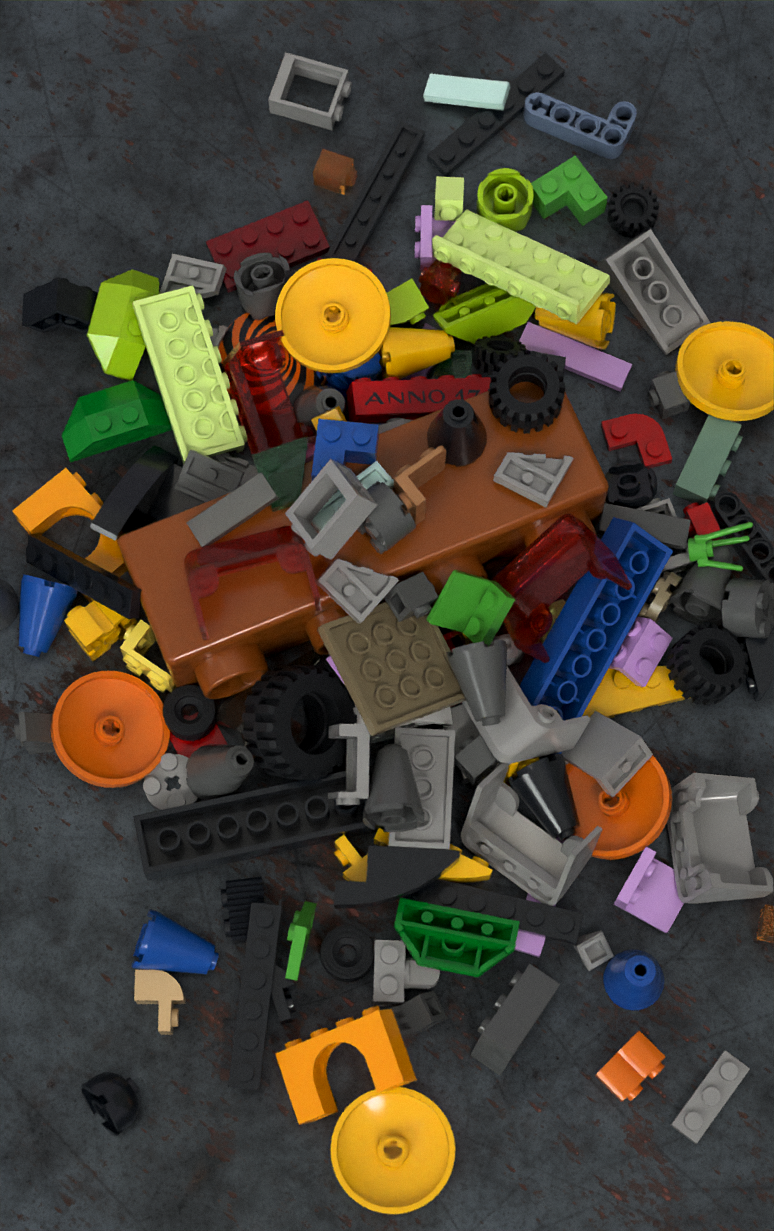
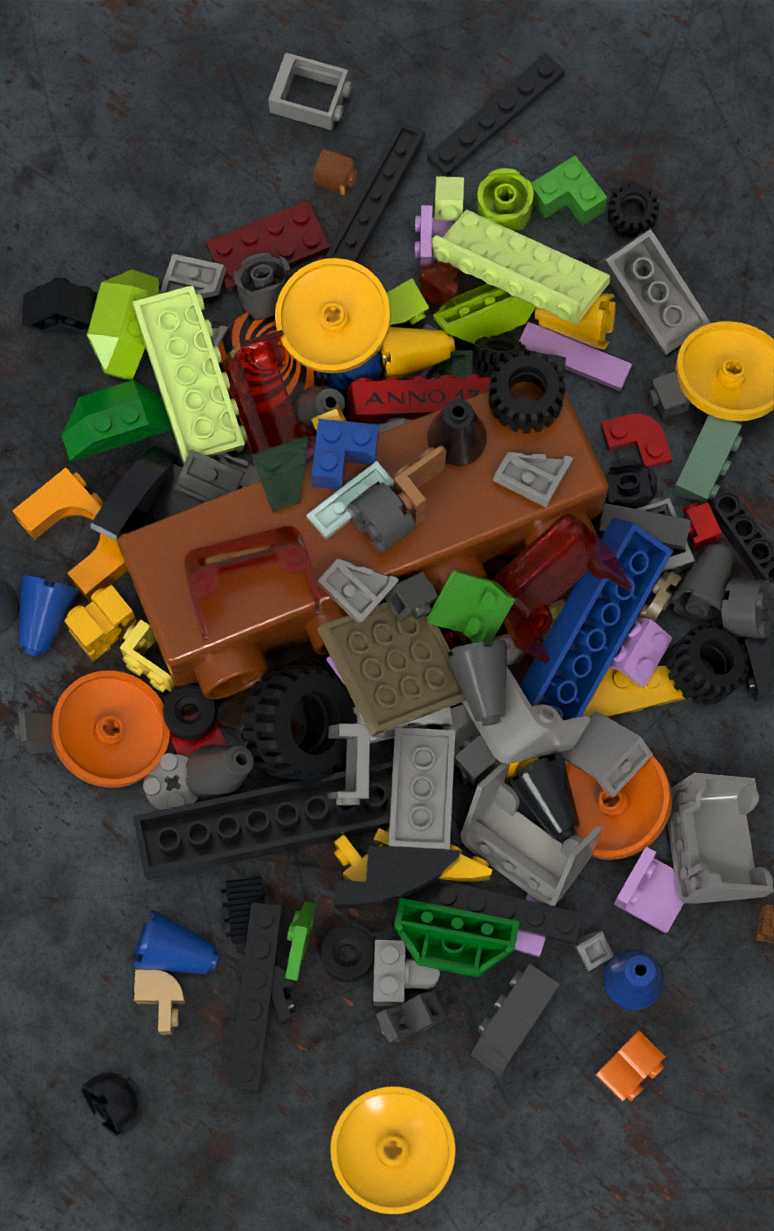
black plate [26,533,142,619] -> none
dark grey tile [187,472,279,549] -> none
light orange arch [275,1006,417,1125] -> none
light grey window [285,459,377,560] -> none
dark grey cone [363,744,424,832] -> none
light aqua tile [423,74,510,110] -> none
sand blue beam [524,92,637,159] -> none
light grey plate [671,1050,750,1144] -> none
bright green plant [688,522,753,571] -> none

